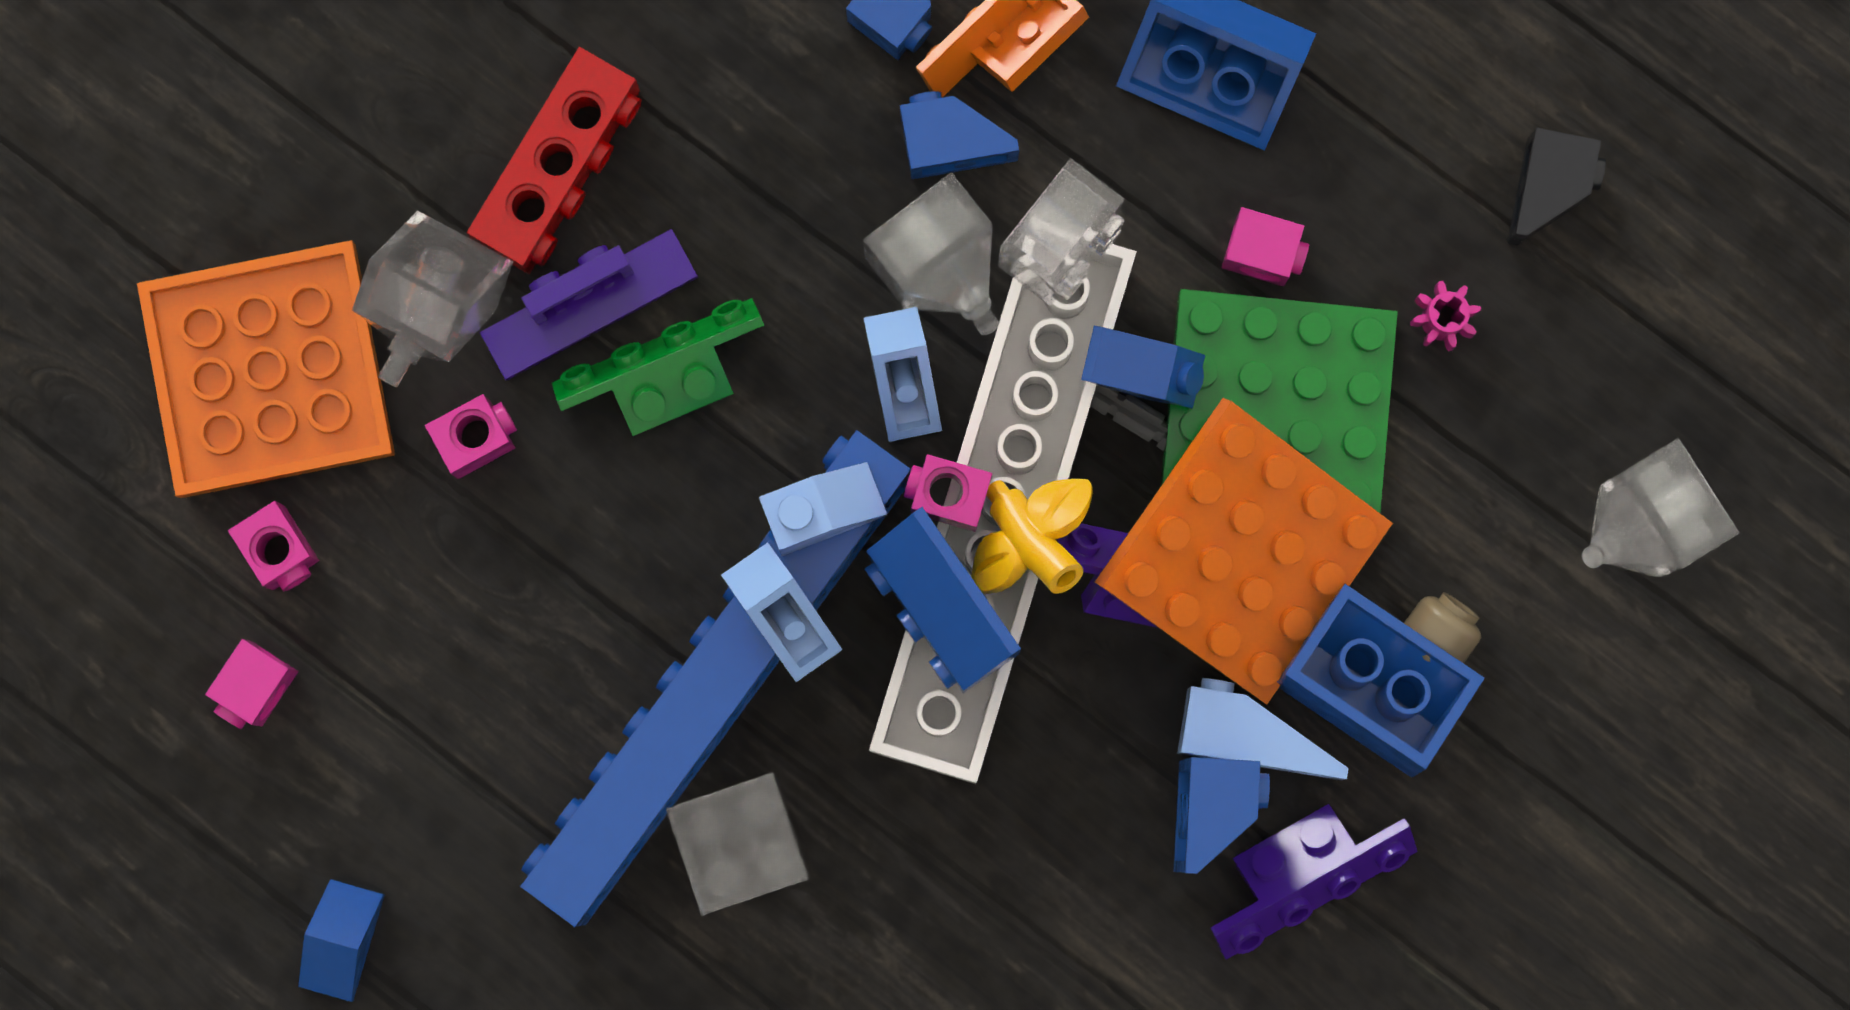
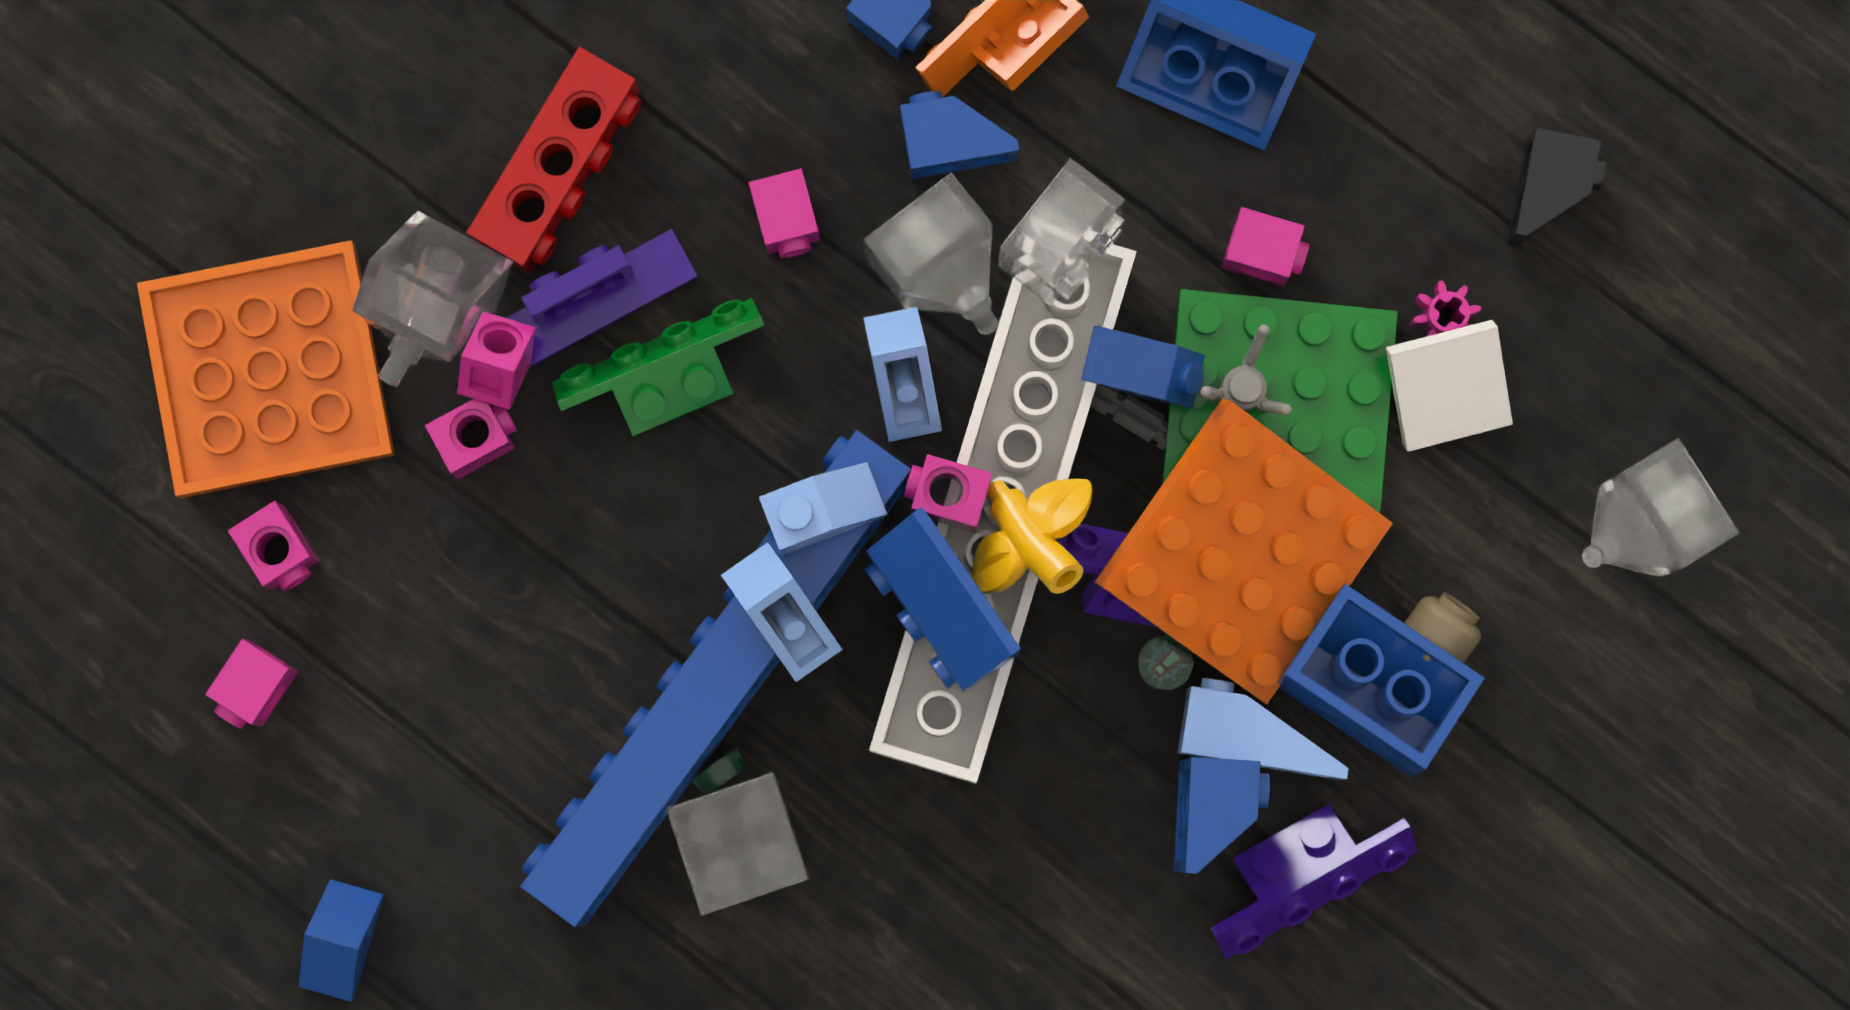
none -> dark pink brick [457,311,536,410]
none -> clear green tile [691,748,747,796]
none -> dark pink brick [749,168,820,258]
none -> clear green tile [1137,635,1193,691]
none -> light grey plant [1200,324,1292,415]
none -> white tile [1386,320,1513,452]

